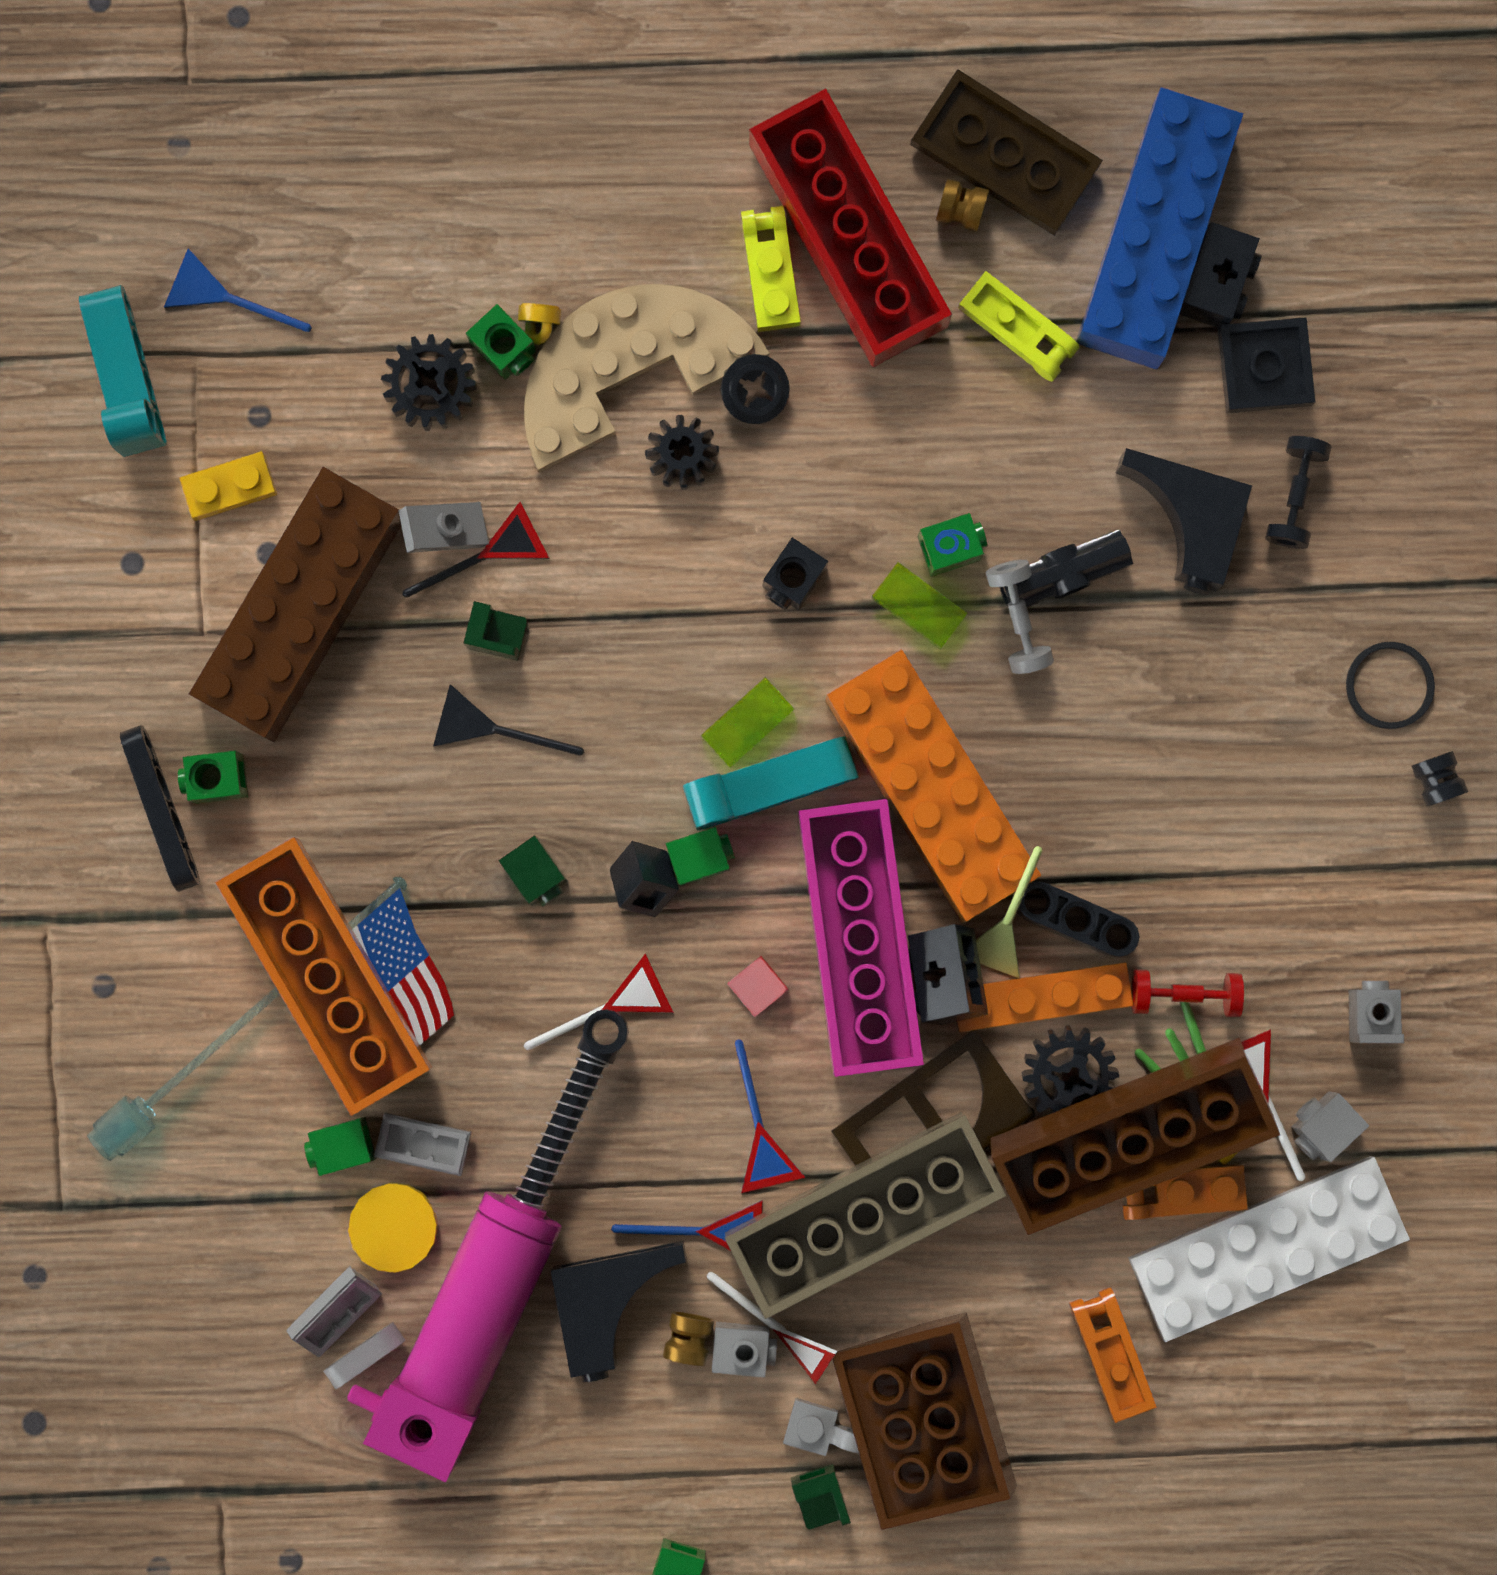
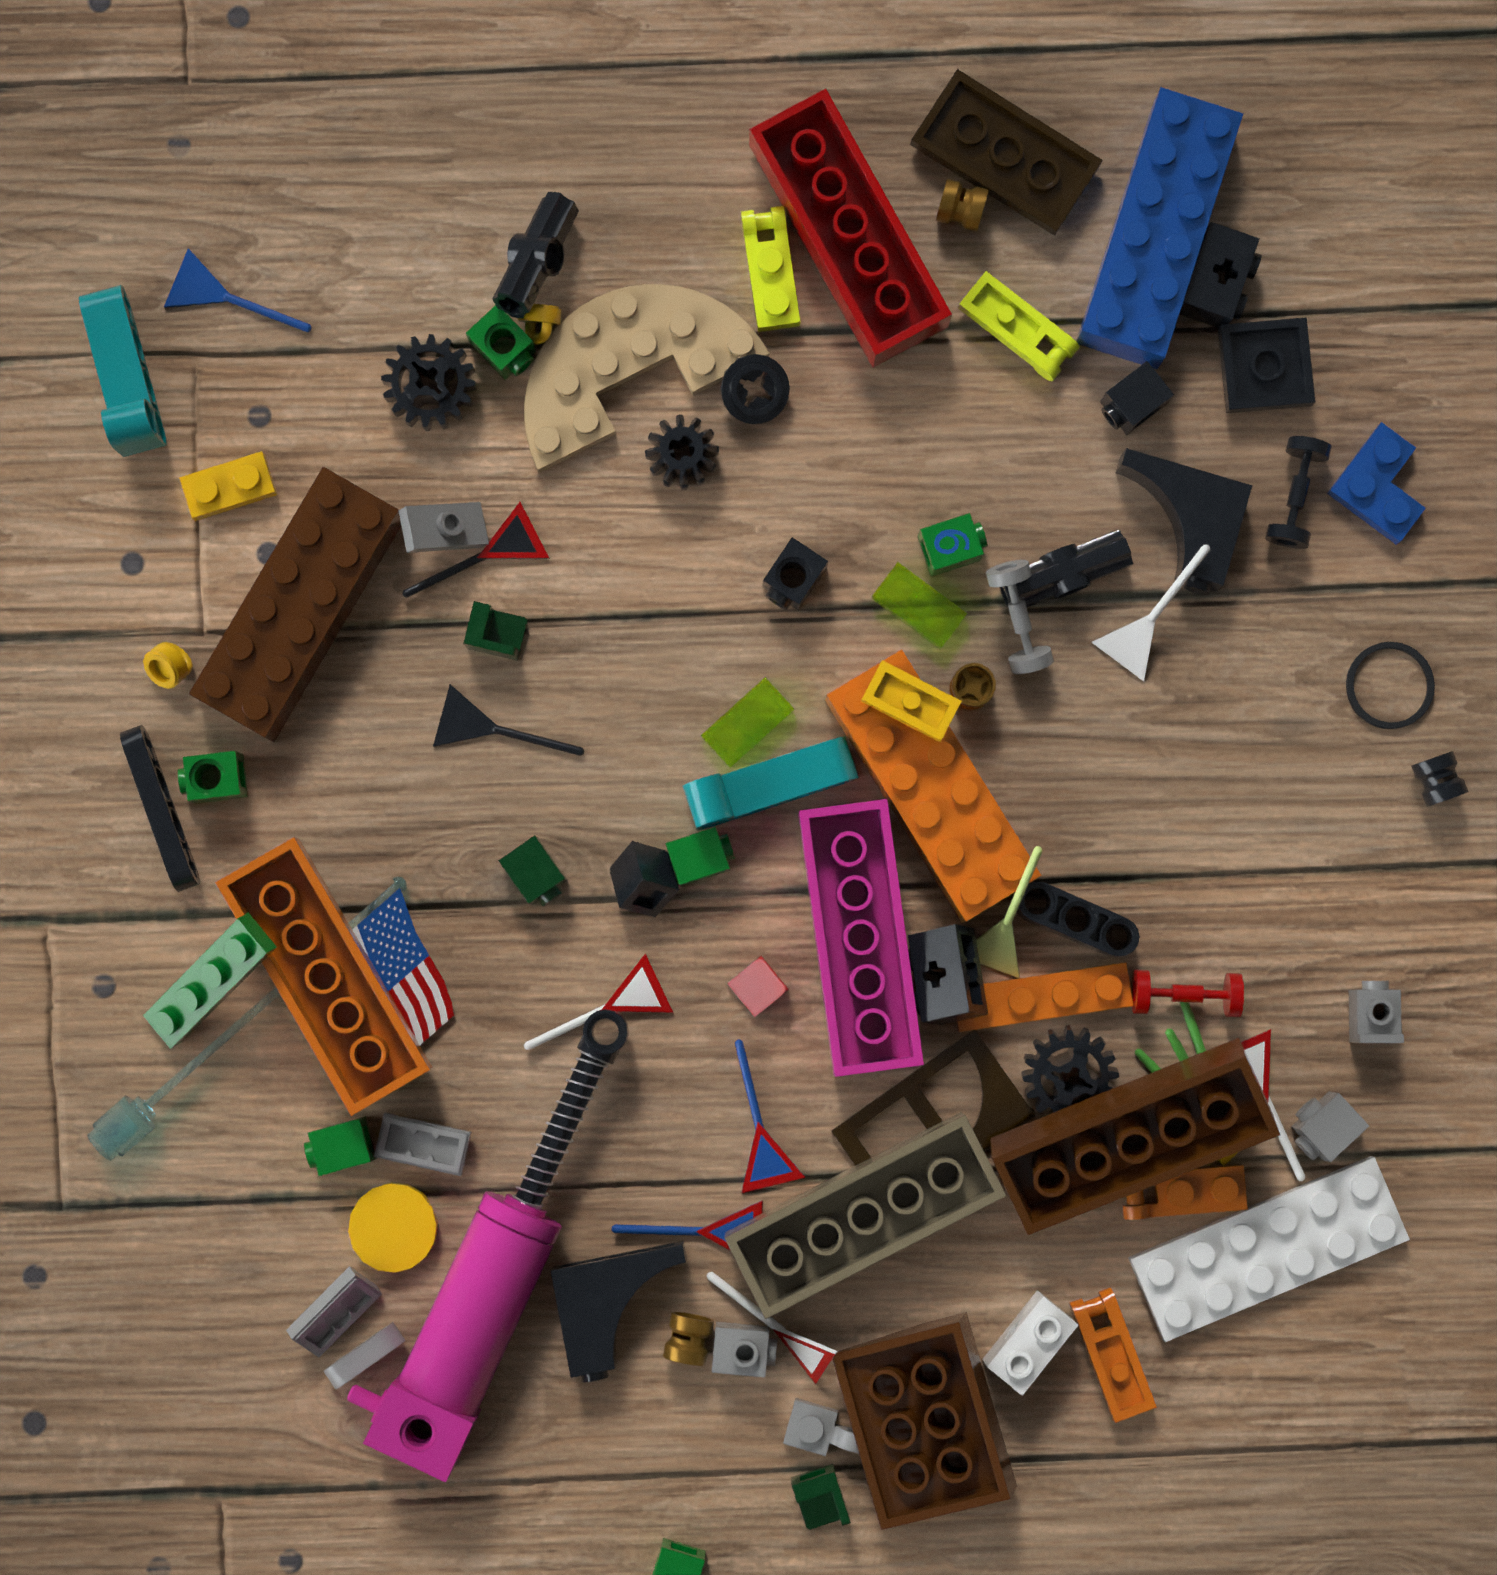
none -> yellow tile [143,642,193,689]
none -> plate [143,912,277,1049]
none -> black piece [492,192,579,318]
none -> yellow plate [861,660,962,742]
none -> pearl gold wheel [949,663,996,711]
none -> white brick [982,1290,1078,1396]
none -> white piece [1092,544,1210,681]
none -> black brick [1100,361,1174,435]
none -> blue plate [1327,422,1426,545]

